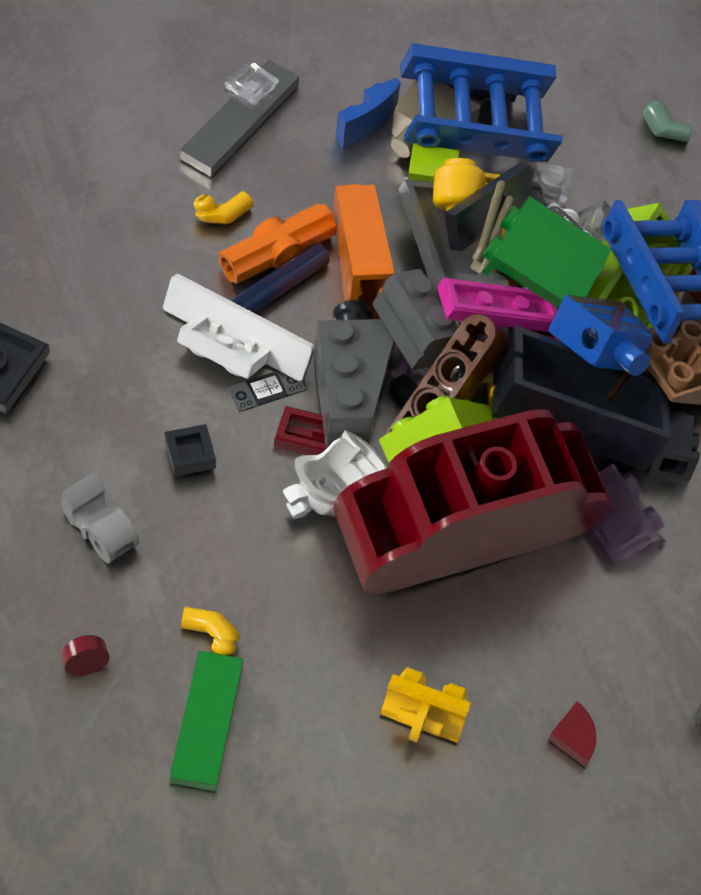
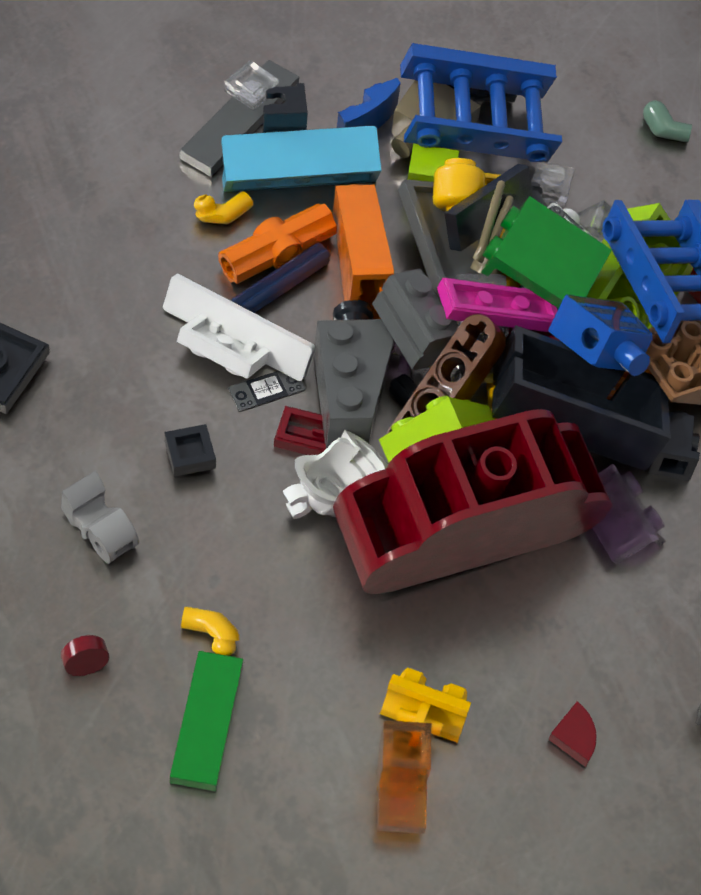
none -> medium azure panel [221,126,382,192]
none -> black hinge [263,83,308,133]
none -> clear orange brick [376,721,432,833]

